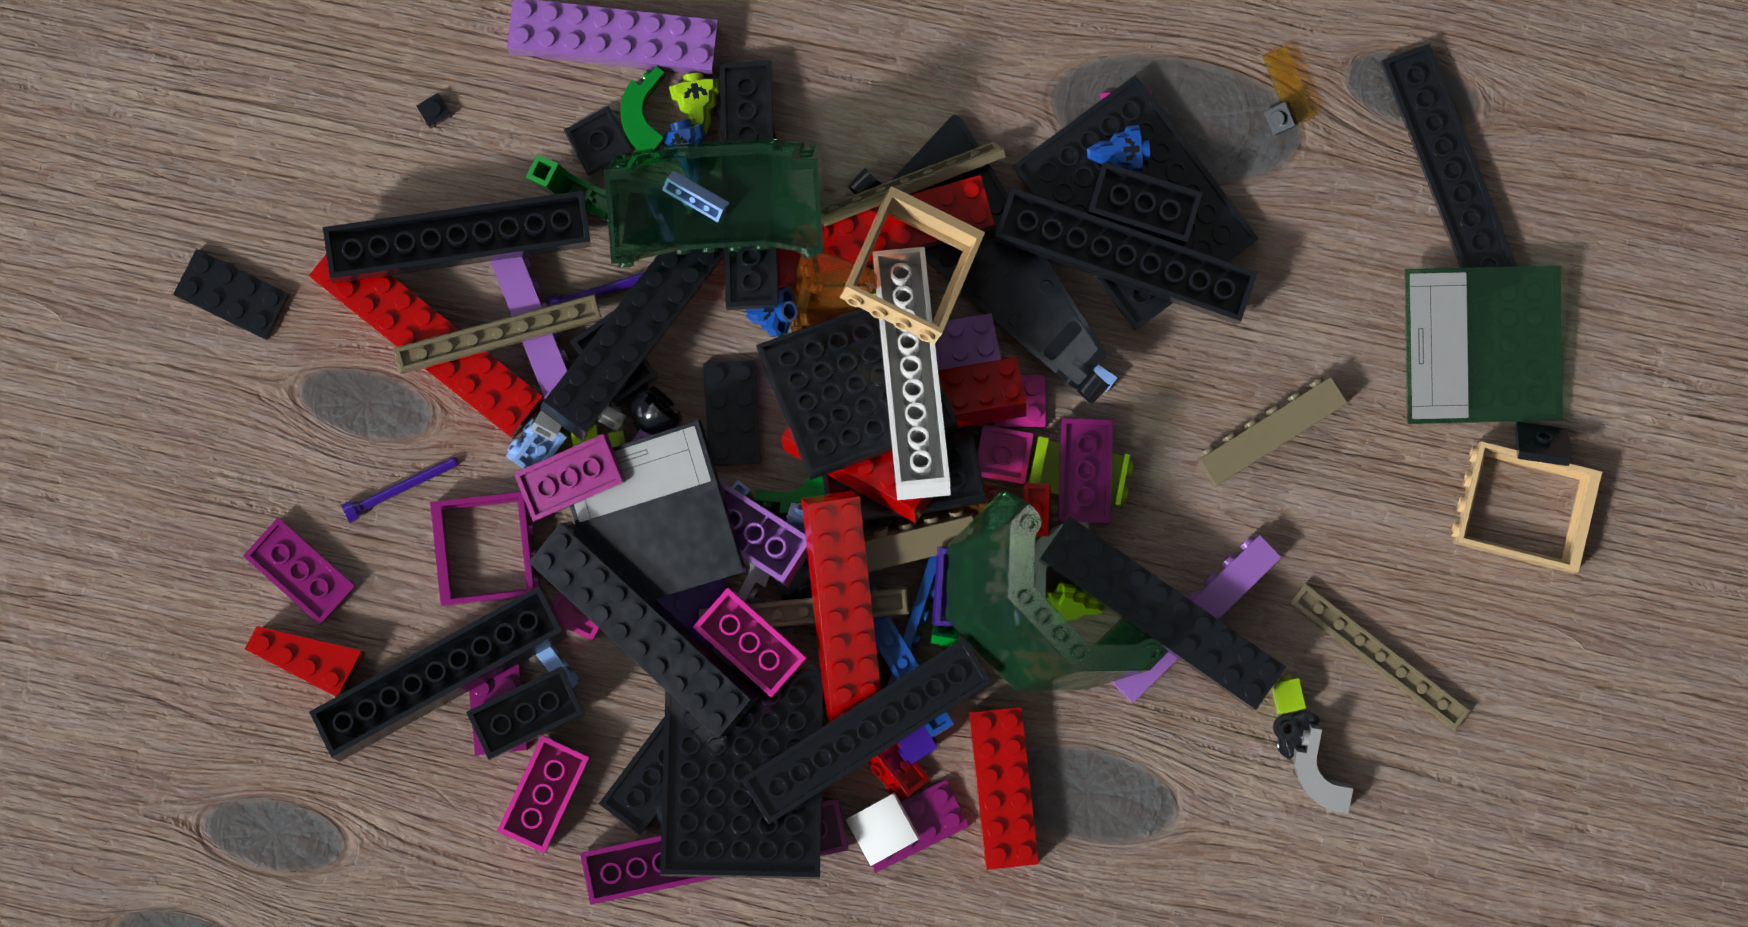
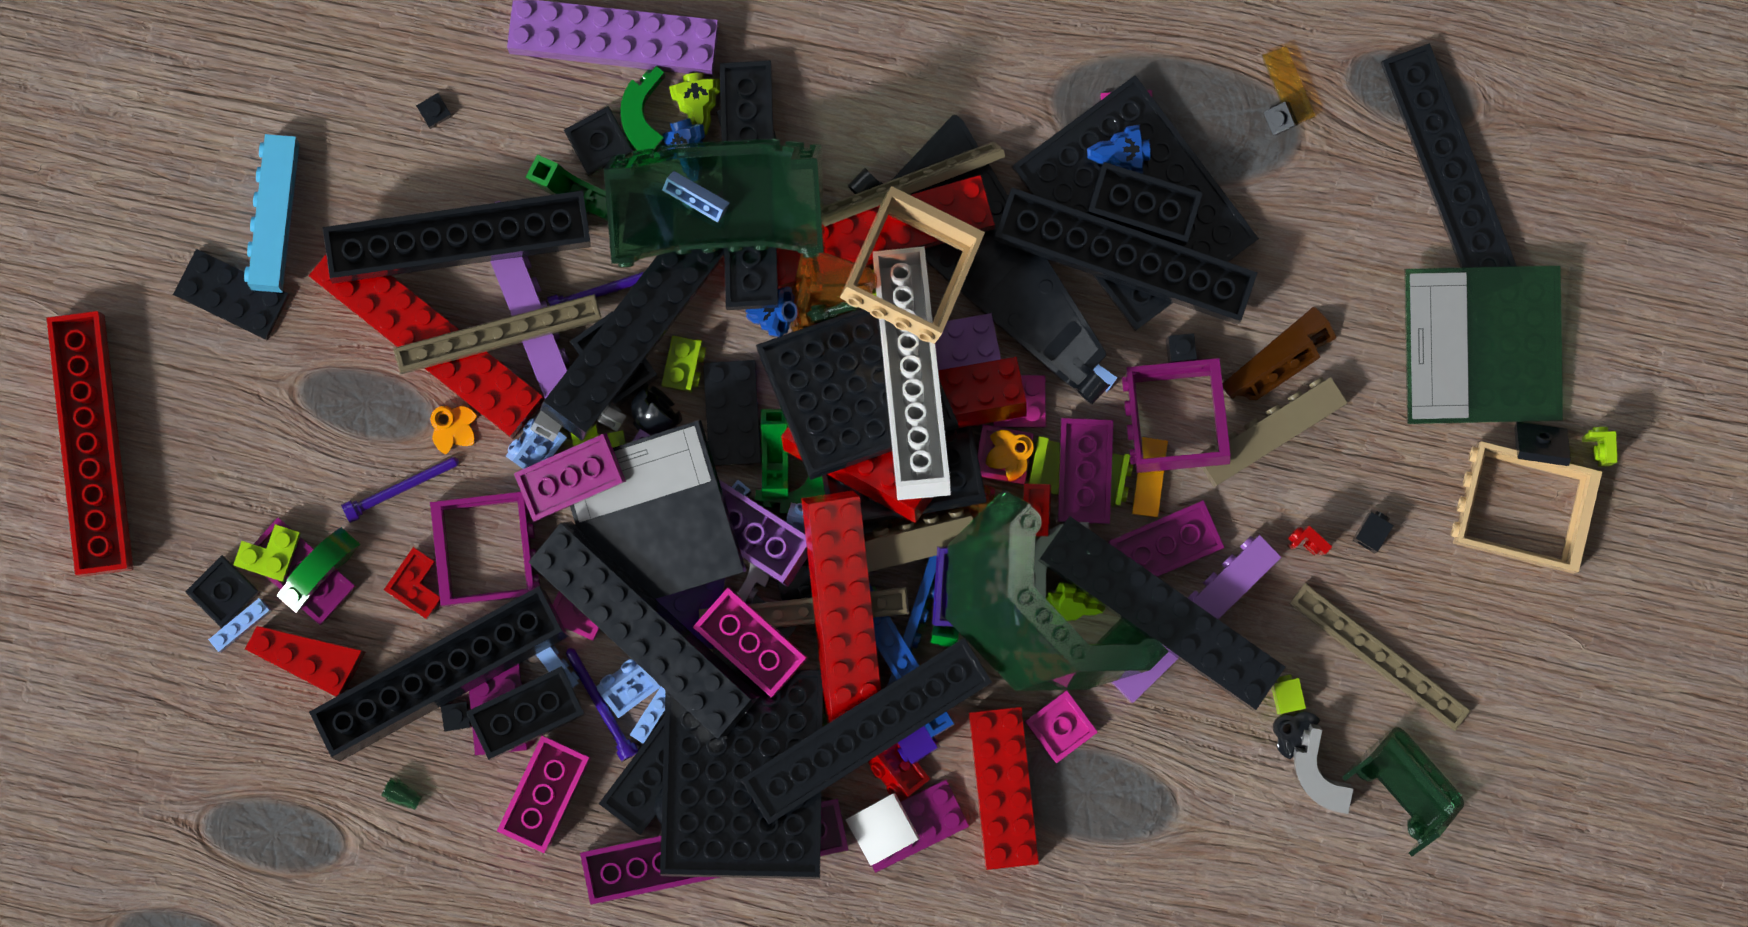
none -> red brick [46,311,134,577]
none -> black plate [185,555,260,628]
none -> light blue piece [208,598,272,653]
none -> lime plate [233,524,301,582]
none -> medium azure brick [244,134,300,293]
none -> green arch [277,527,361,612]
none -> clear green cone [381,777,422,810]
none -> red plate [384,547,440,619]
none -> light orange plate [430,406,477,455]
none -> black plate [441,702,471,732]
none -> dark purple piece [566,648,639,762]
none -> light blue bracket [596,659,660,718]
none -> light blue piece [630,686,665,744]
none -> lime bracket [661,335,706,393]
none -> green arch [761,409,788,498]
none -> clear green plate [806,302,856,324]
none -> light orange plate [986,430,1034,481]
none -> dark pink plate [1025,690,1098,763]
none -> magenta plate [1108,500,1224,577]
none -> magenta window [1122,358,1231,473]
none -> light orange tile [1132,437,1168,518]
none -> black brick [1166,333,1197,363]
none -> reddish brown wedge [1222,307,1337,401]
none -> red bracket [1288,526,1332,556]
none -> clear green windscreen [1342,727,1464,857]
none -> black brick [1352,511,1394,553]
none -> lime bracket [1582,427,1617,467]

